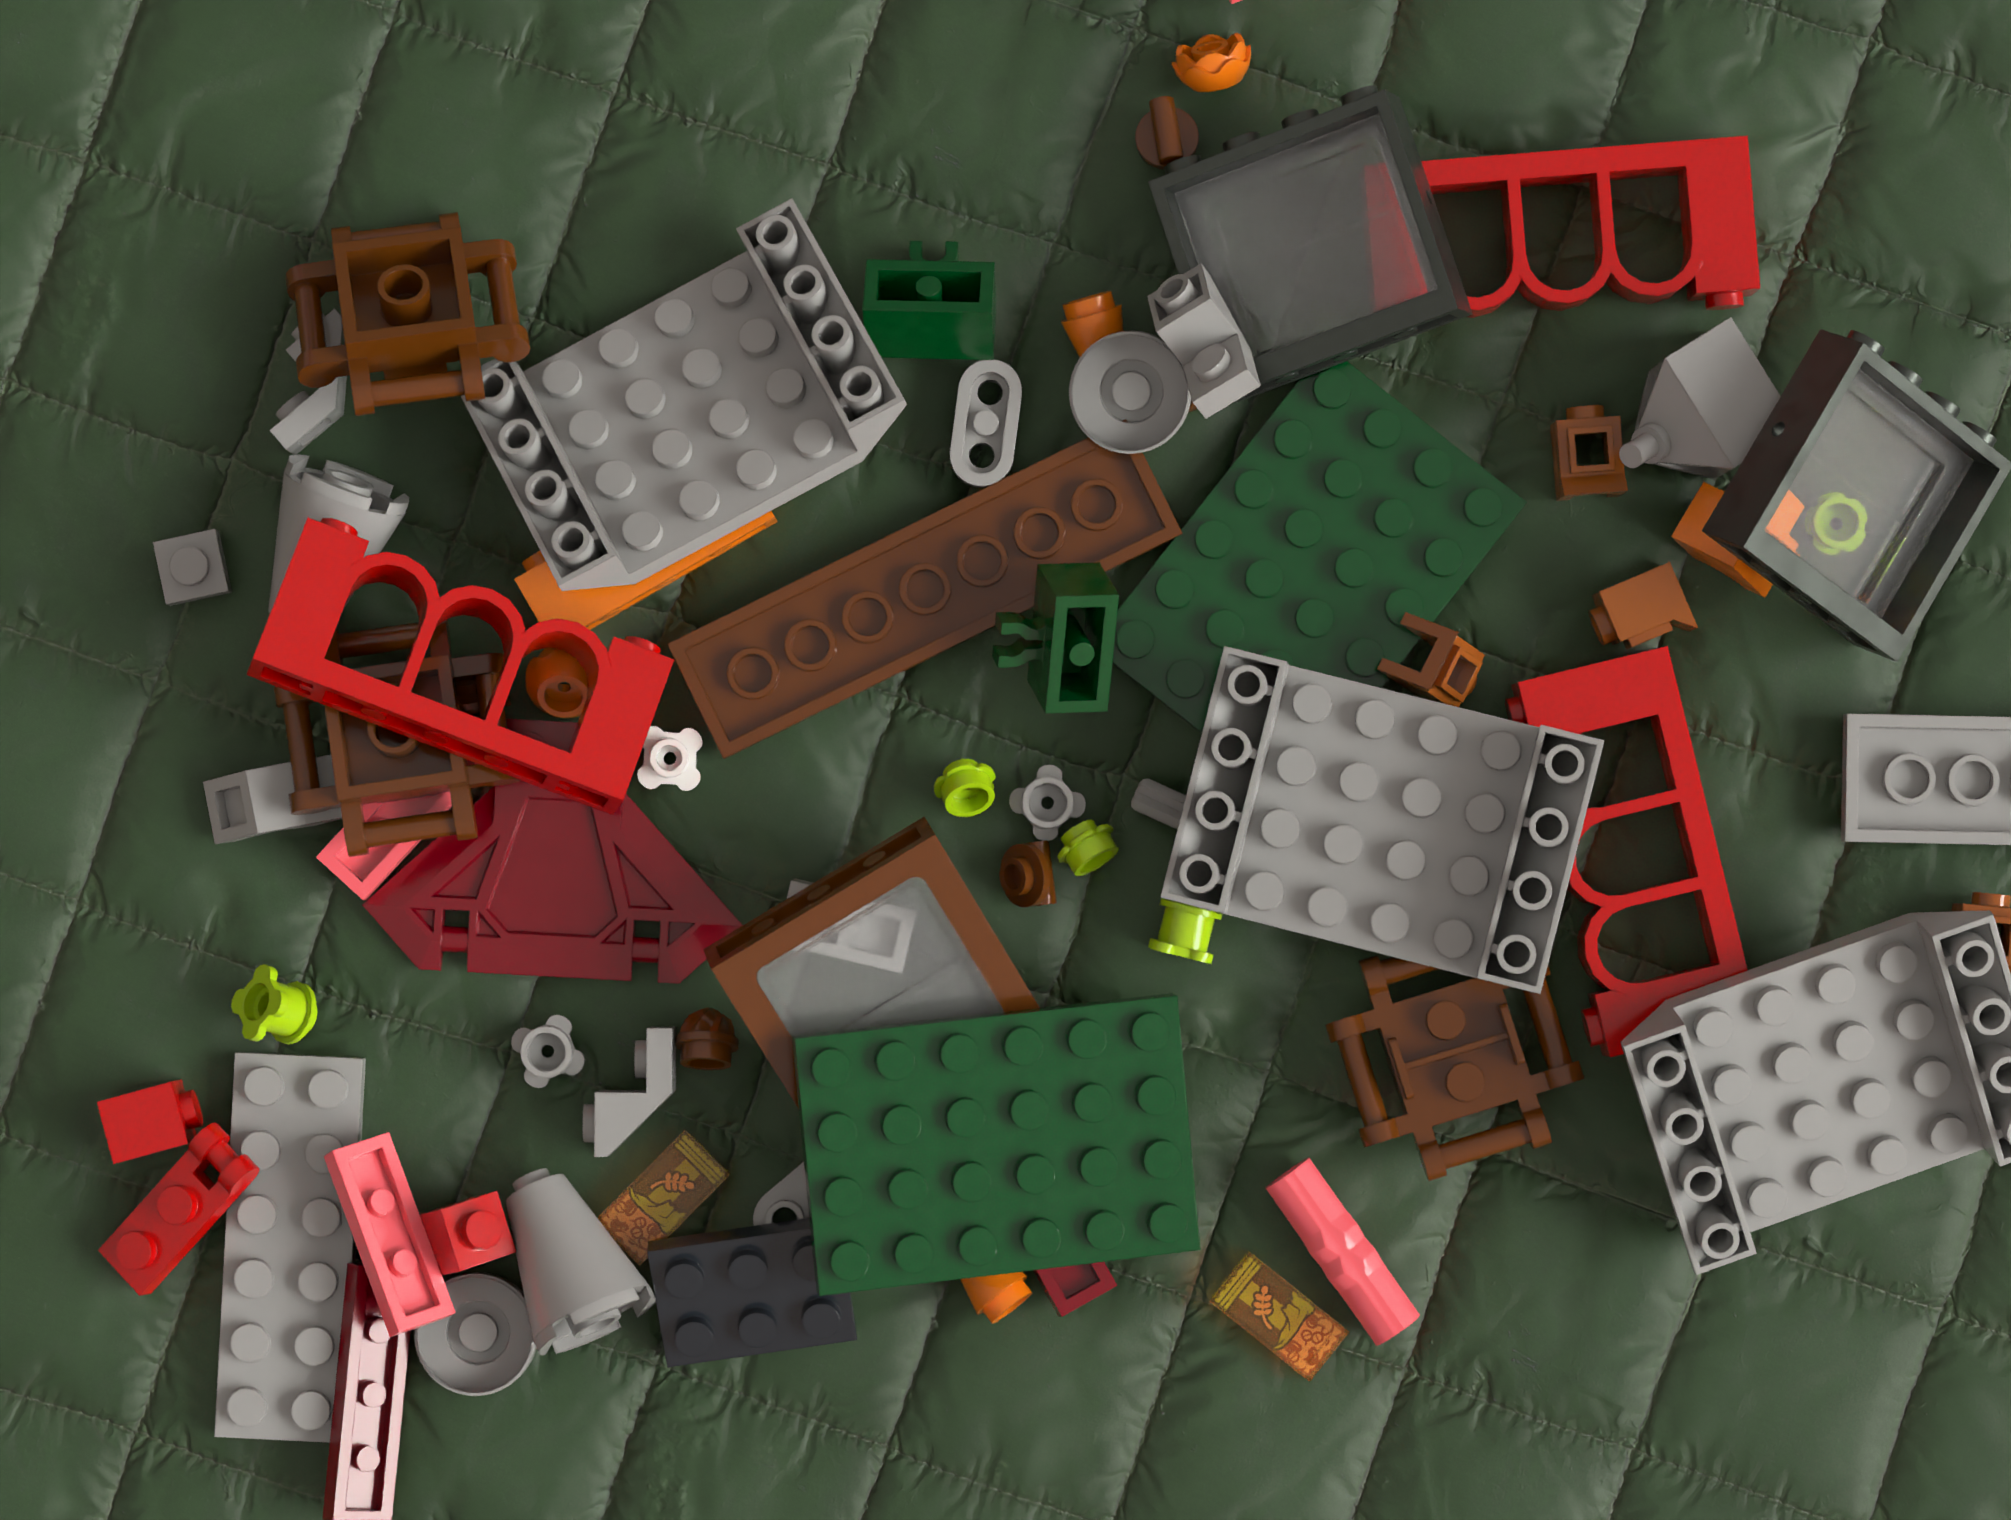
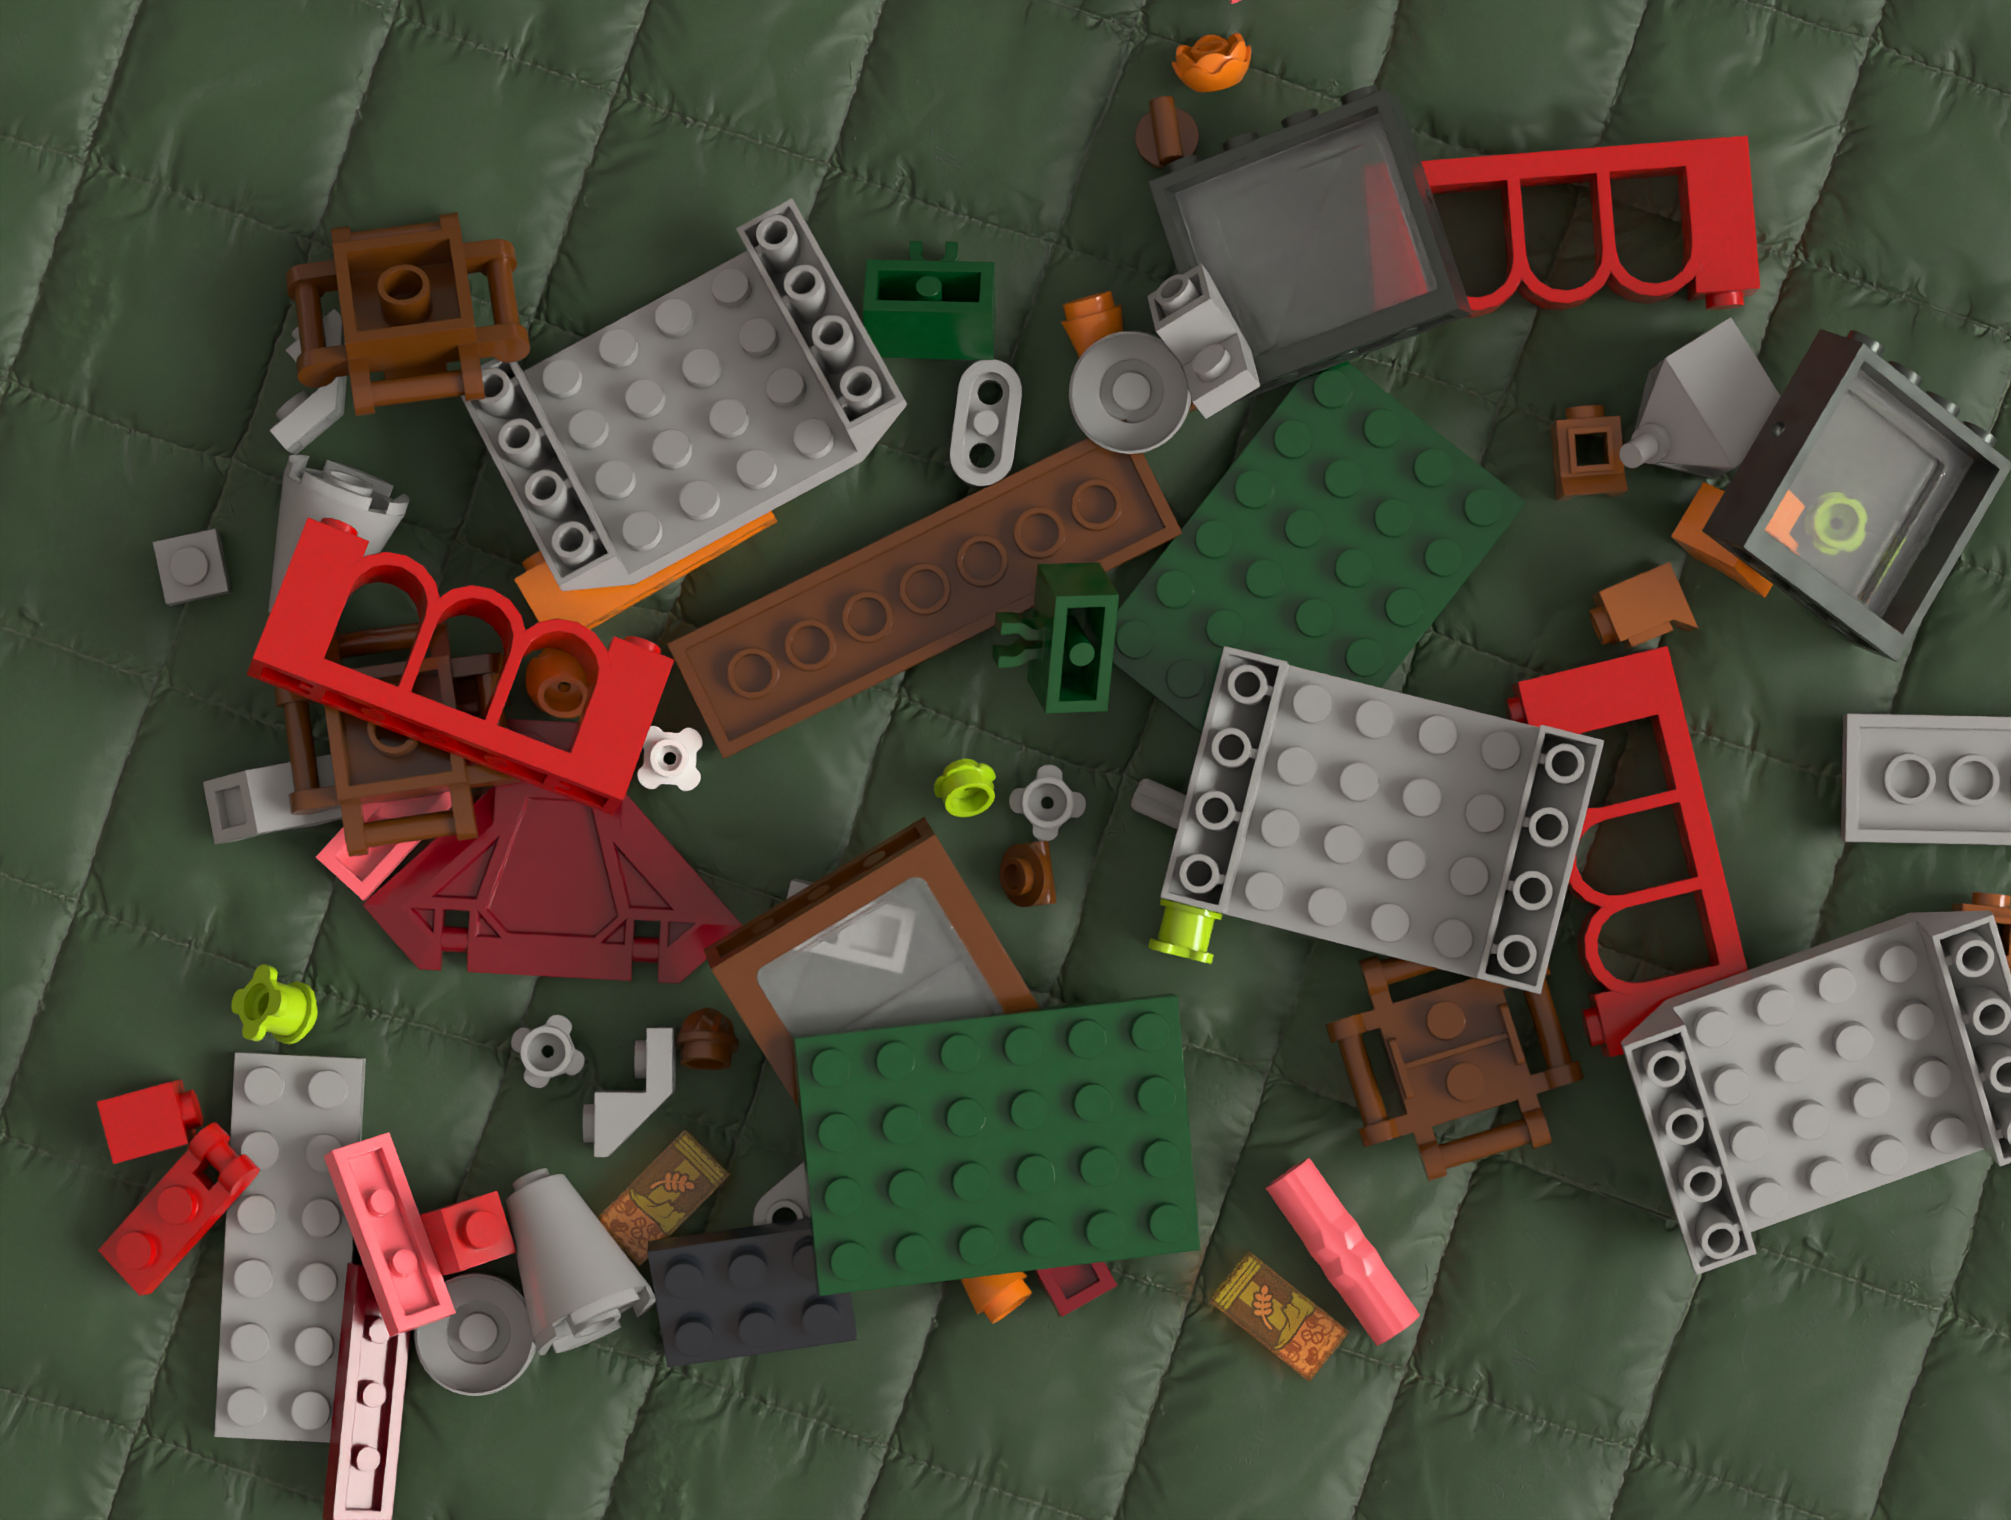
lime plate [1057,819,1119,876] -> none
dark orange window [1377,612,1485,707] -> none

